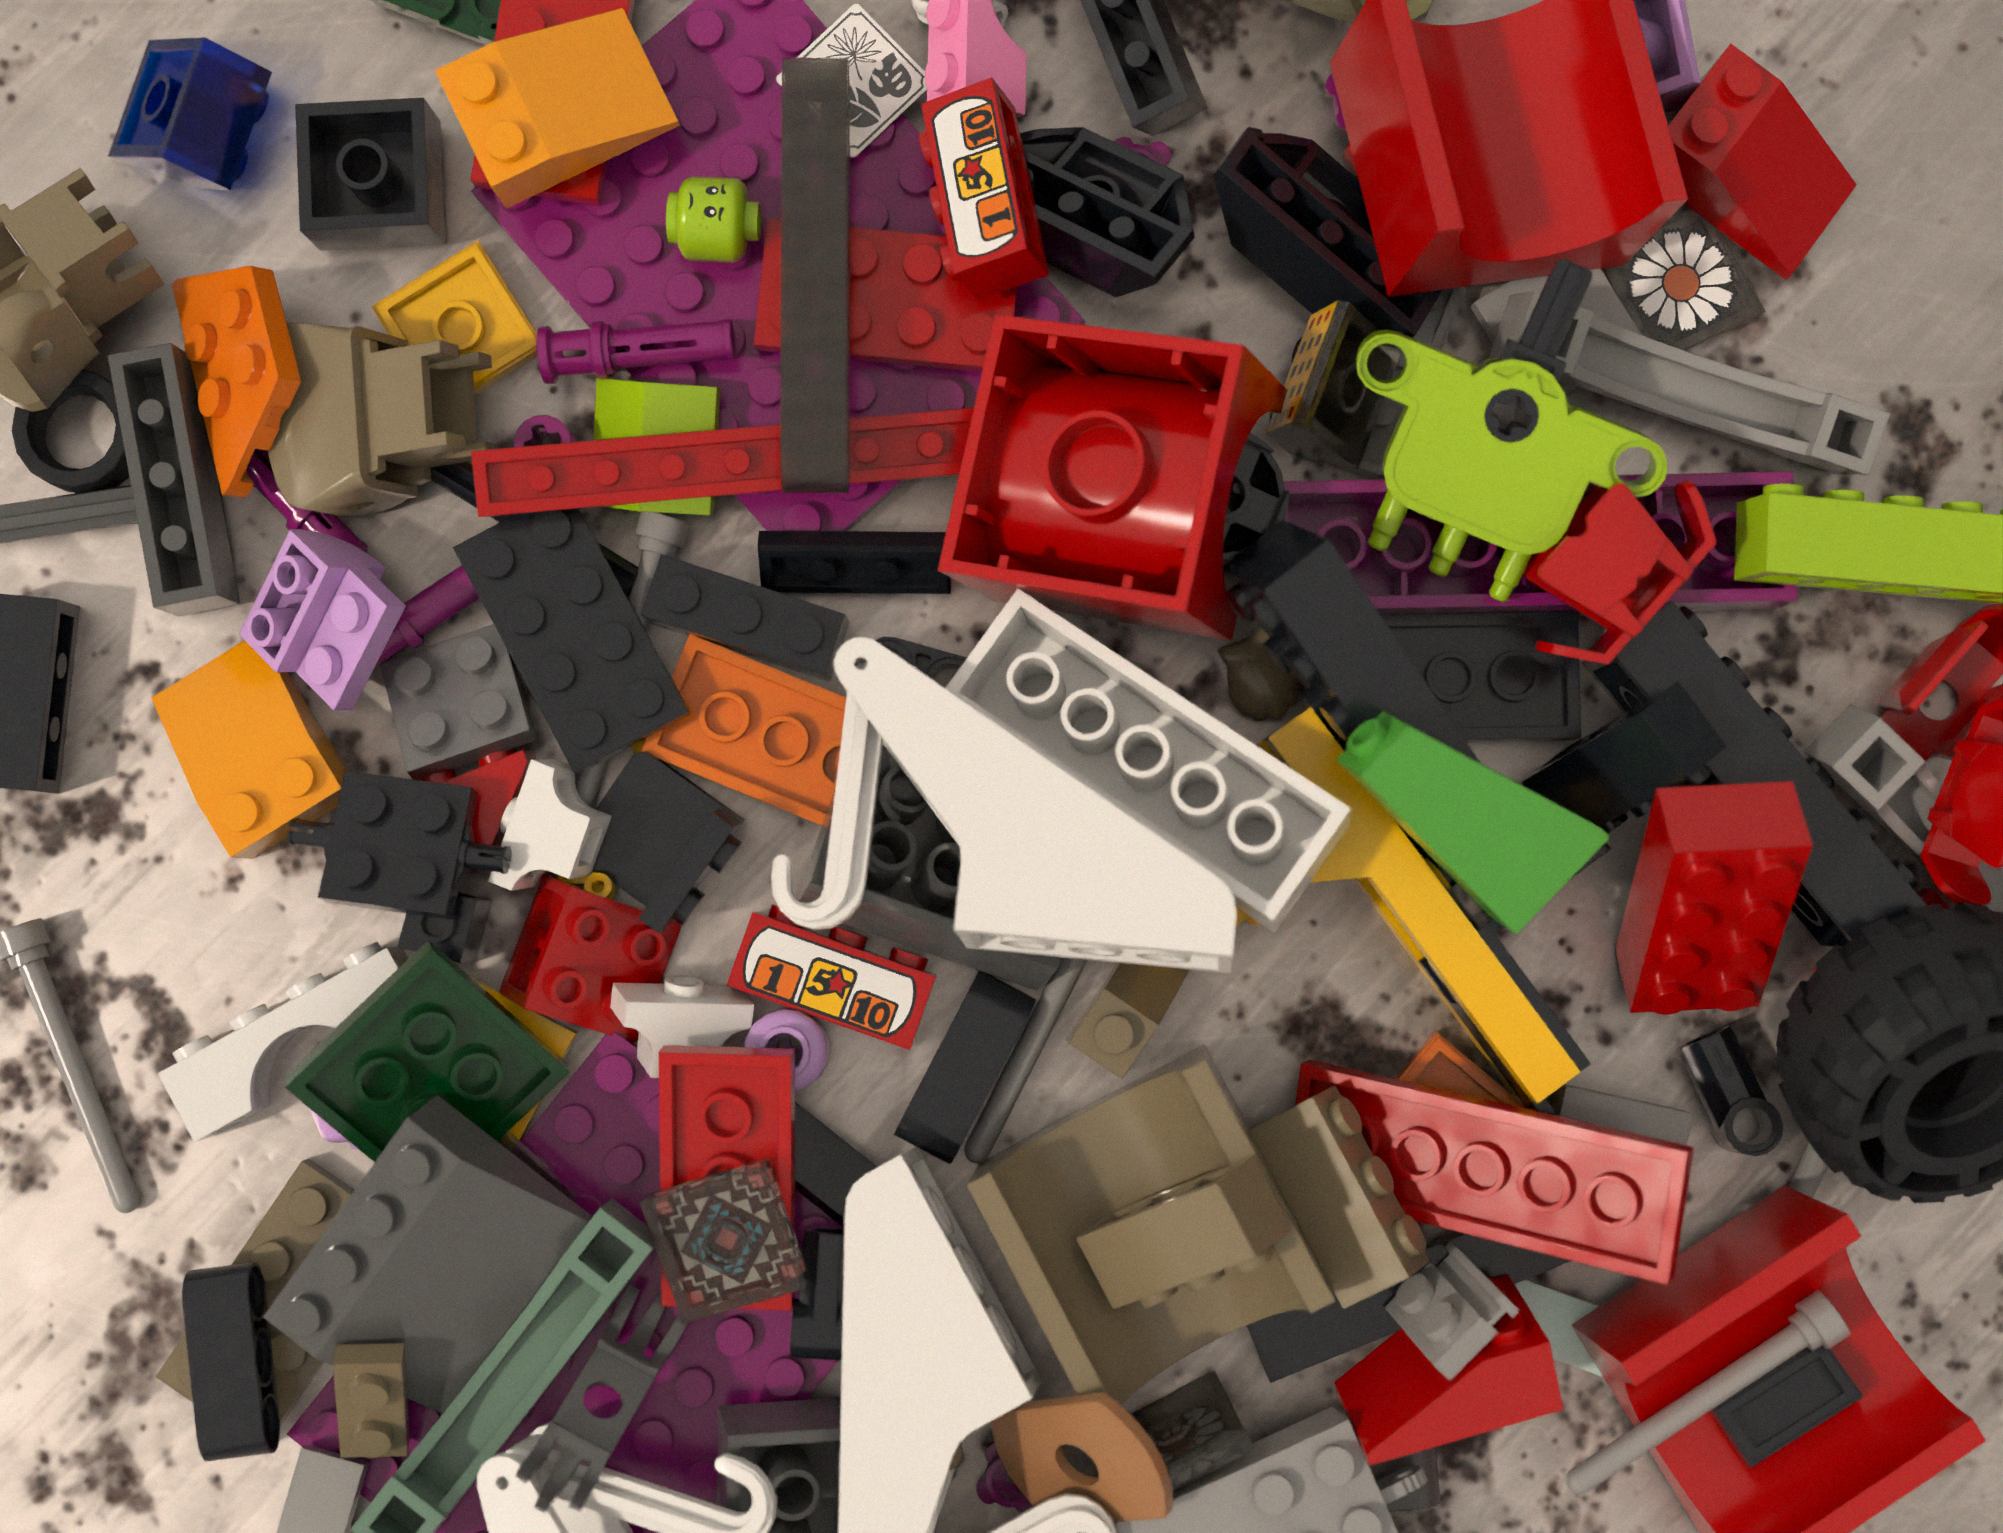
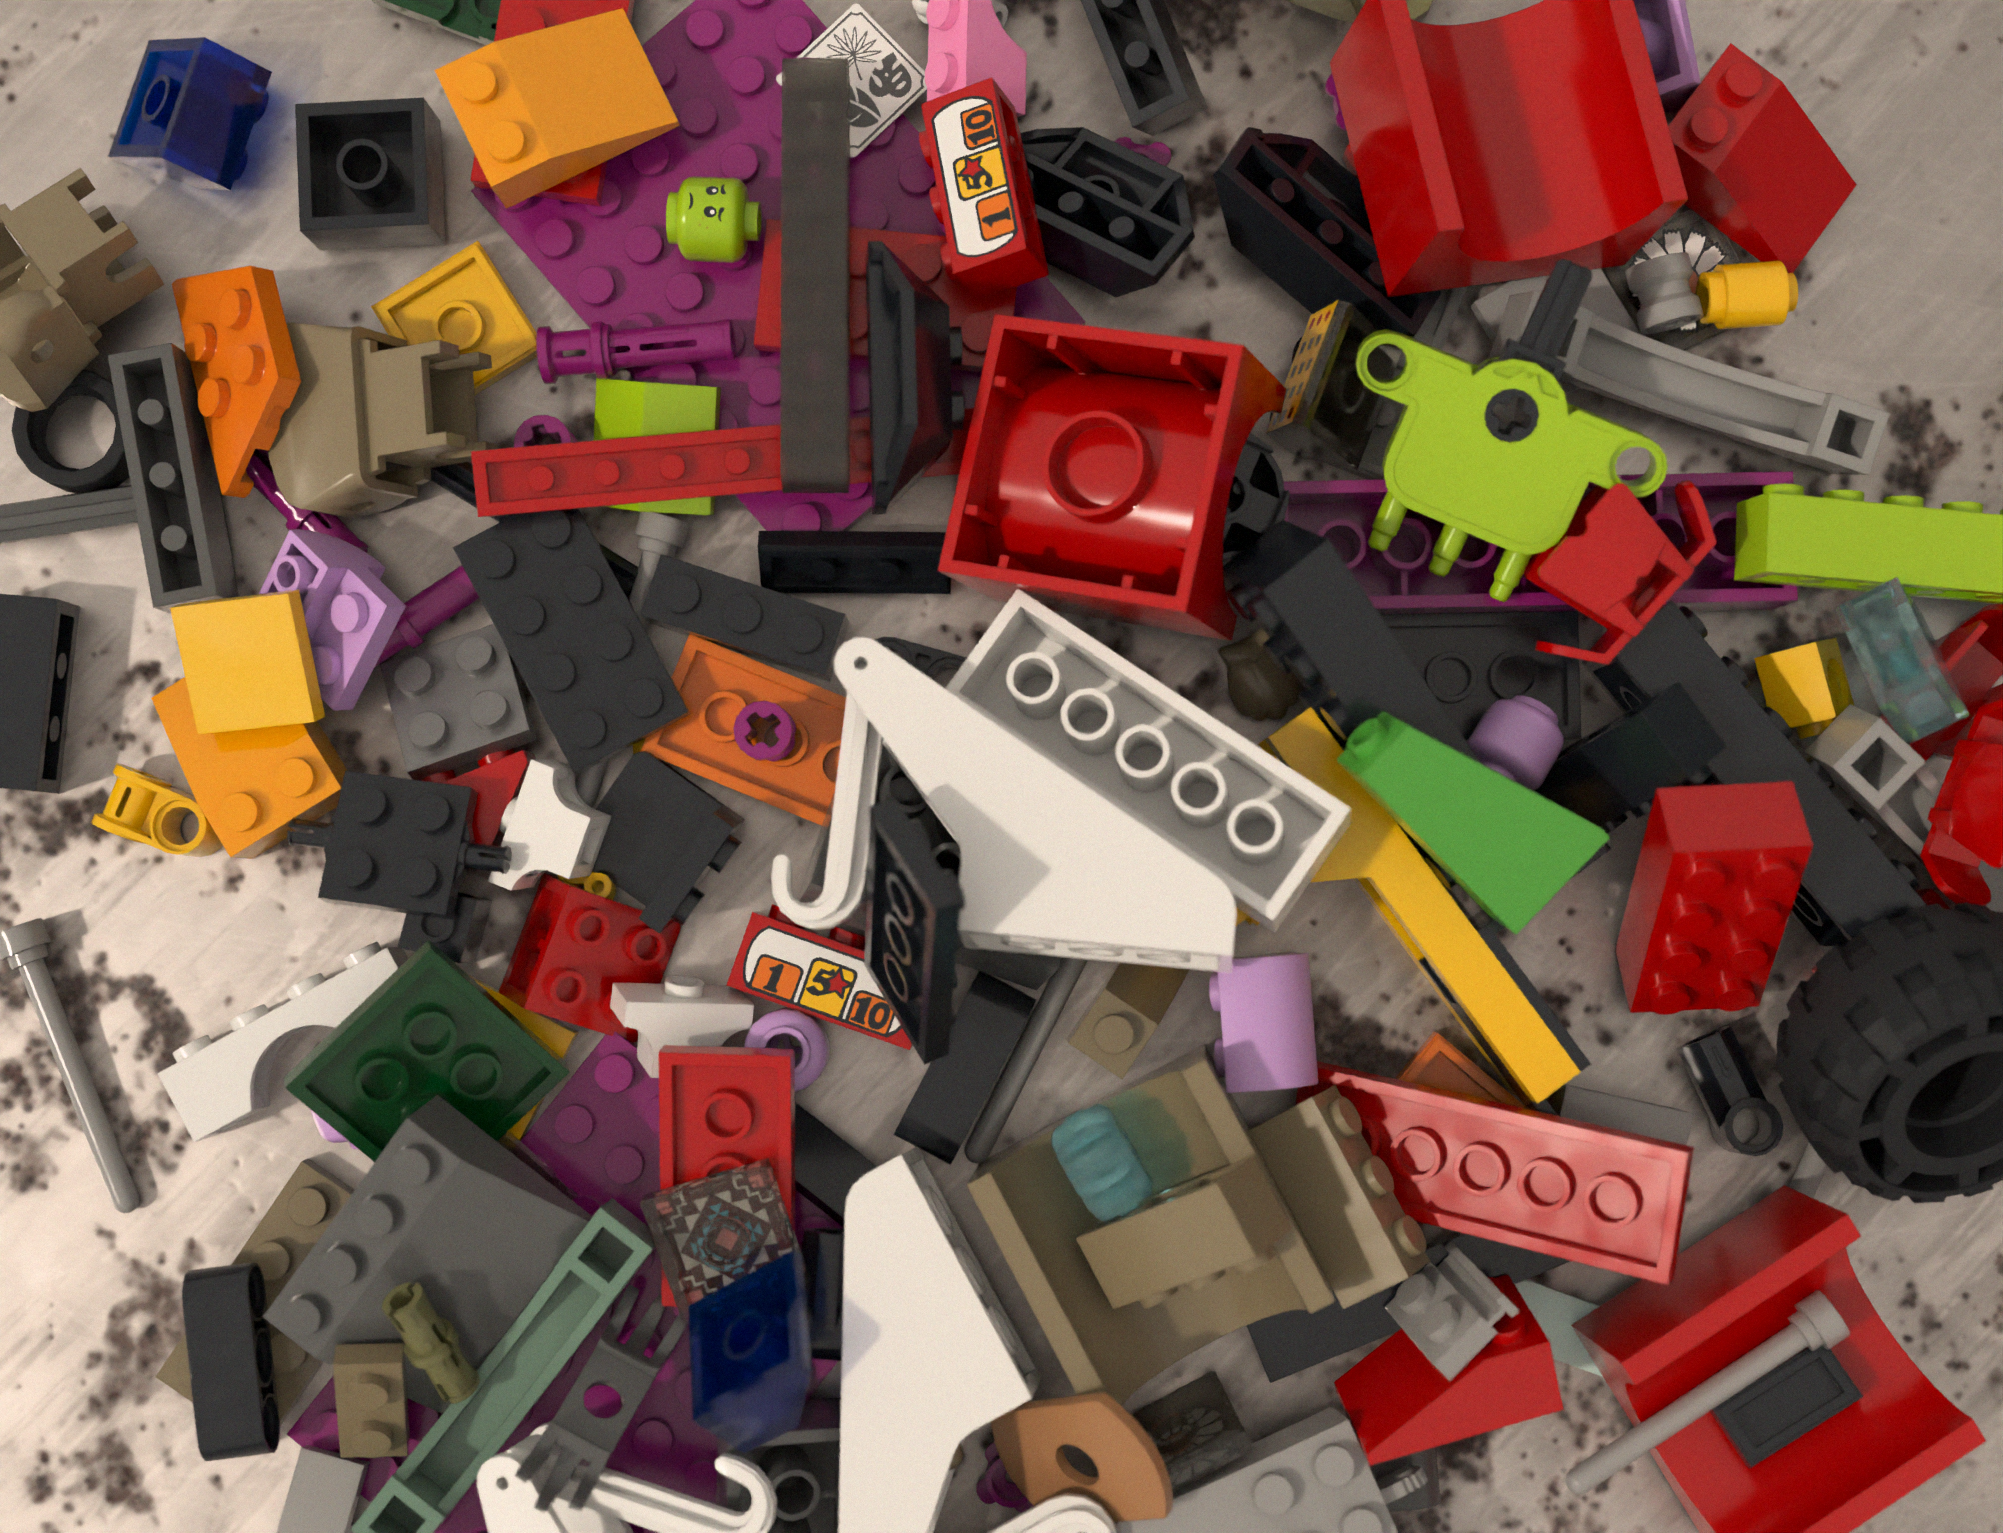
none -> yellow piece [91,763,223,857]
none -> yellow tile [170,589,325,734]
none -> olive pin [382,1282,480,1404]
none -> clear blue slope [688,1250,811,1453]
none -> magenta bush [733,701,797,762]
none -> black plate [864,797,965,1065]
none -> black wedge [865,241,964,514]
none -> clear light blue gear [1051,1103,1153,1222]
none -> lavender brick [1209,952,1318,1093]
none -> lavender head [1467,695,1564,790]
none -> light grey wheel [1625,252,1704,334]
none -> yellow brick [1696,261,1798,329]
none -> yellow brick [1754,638,1855,739]
none -> clear light blue brick [1835,577,1970,744]

